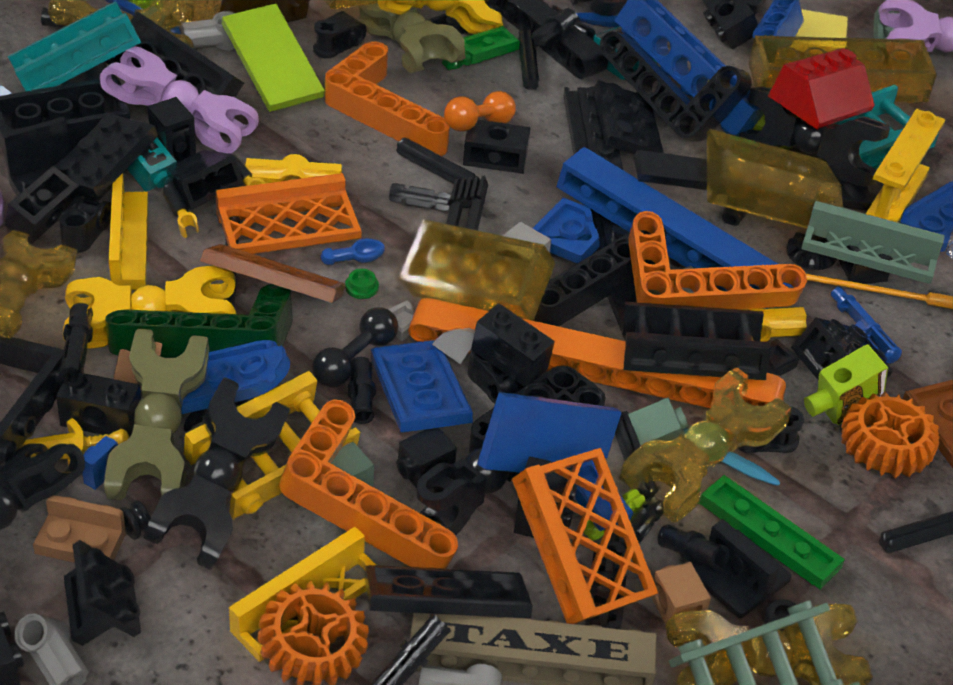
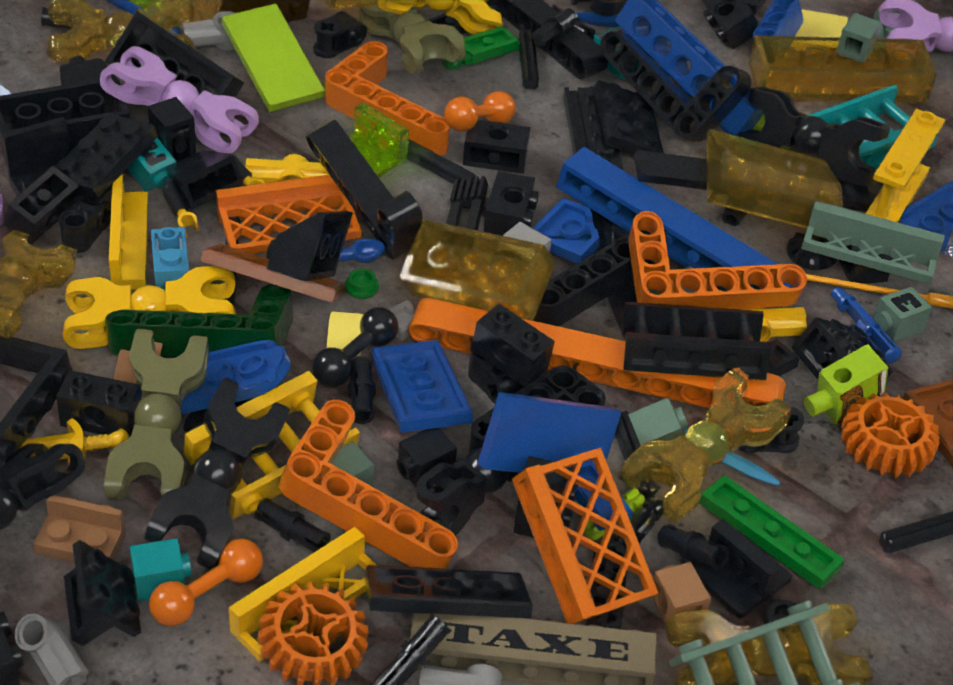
teal fence [8,1,141,91] -> none
black pin [59,303,93,387] -> none
blue plate [82,436,118,490] -> none
black bush [120,500,151,540] -> none
black axle [389,183,451,212] -> none
light grey tile [432,328,475,364] -> none
red slope [768,48,875,129] -> none
none -> teal brick [130,538,191,602]
none -> orange piece [149,538,263,627]
none -> dark azure slope [151,227,189,290]
none -> black pin [254,497,331,553]
none -> black slope [266,211,353,281]
none -> black beam [306,119,423,260]
none -> light yellow slope [326,311,363,356]
none -> clear neon green bracket [348,103,409,178]
none -> black brick [483,171,539,238]
none -> sand green brick [837,13,882,63]
none -> sand green brick [873,286,932,342]

